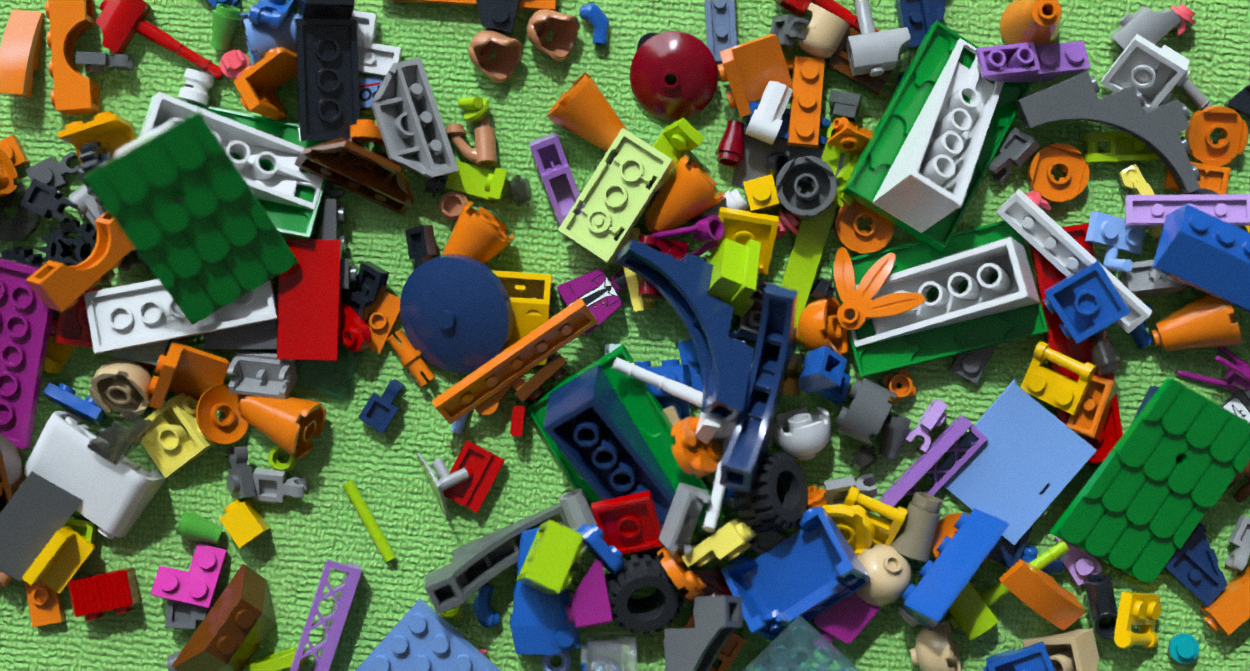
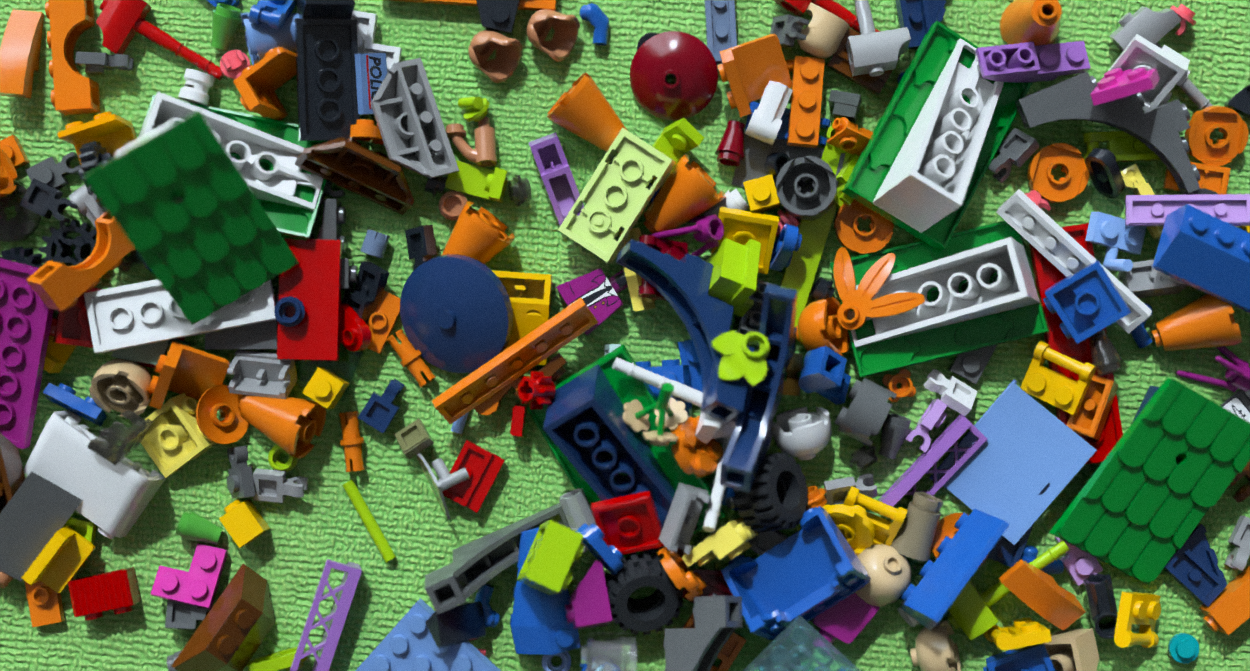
none -> dark blue plate [274,296,306,327]
none -> yellow brick [302,367,350,409]
none -> orange pin [339,411,365,472]
none -> medium blue tile [354,53,387,114]
none -> sand blue hose [360,229,390,259]
none -> olive tile [394,418,434,459]
none -> black slope [425,601,486,648]
none -> red gear [518,371,556,409]
none -> tan plant [623,382,688,447]
none -> lime plate [711,331,770,386]
none -> blue plate [769,224,802,272]
none -> white plate [924,369,978,416]
none -> yellow plate [983,617,1052,651]
none -> black plate [1085,148,1125,199]
none -> dark pink plate [1090,67,1160,106]

